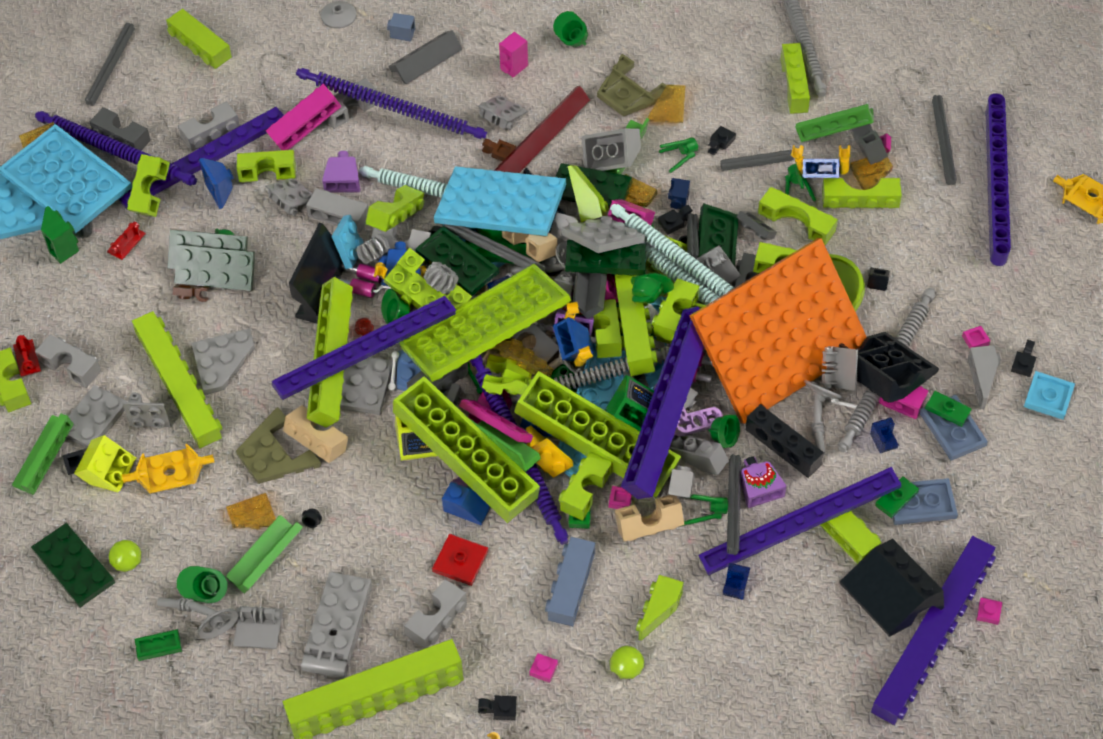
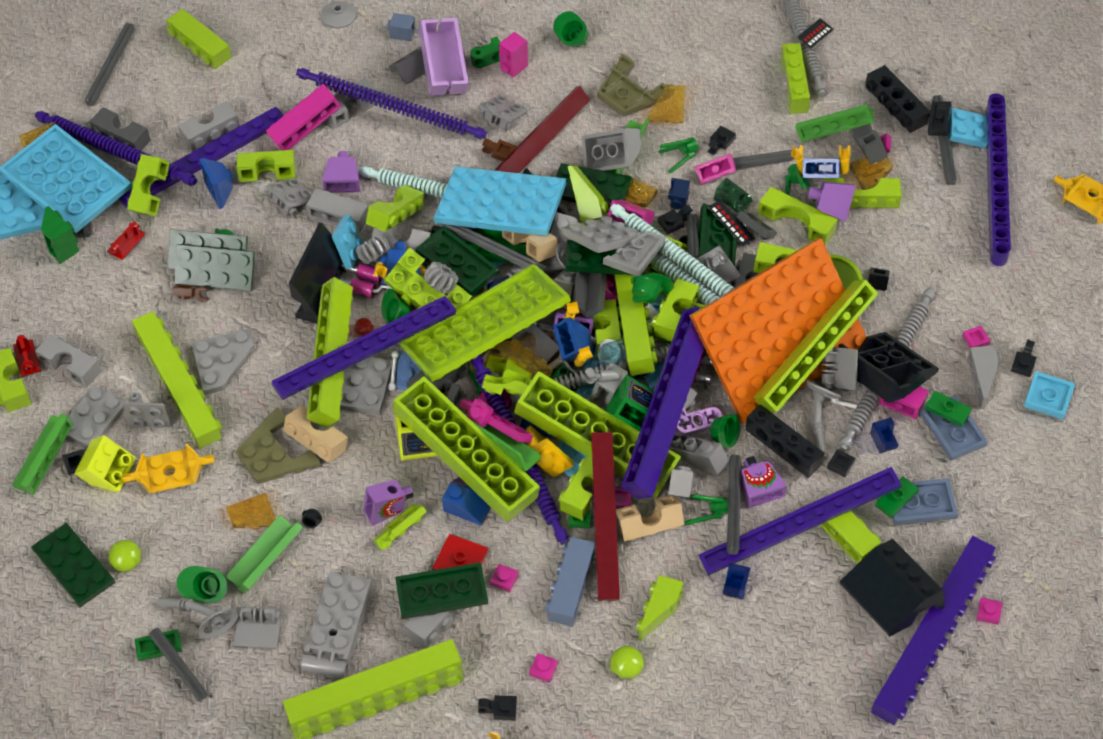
none -> dark grey axle [149,628,208,702]
none -> medium lavender torso [363,480,414,526]
none -> lime hinge [373,504,427,550]
none -> dark green plate [395,562,488,619]
none -> lavender piece [418,18,468,96]
none -> dark pink plate [467,398,494,427]
none -> green leg [470,37,500,68]
none -> dark pink plate [490,564,519,592]
none -> light grey torso [579,362,628,412]
none -> dark red tile [591,432,620,601]
none -> clear light blue piece [598,339,628,365]
none -> light grey wing [603,231,665,276]
none -> dark pink slope [695,154,737,185]
none -> black sticker [708,200,755,246]
none -> clear green leg [713,178,752,213]
none -> lime brick [753,279,879,412]
none -> black sticker [797,18,834,49]
none -> medium lavender torso [807,181,856,222]
none -> black plate [827,449,856,477]
none -> black brick [865,65,931,133]
none -> black plate [928,101,952,136]
none -> medium azure plate [949,108,988,148]

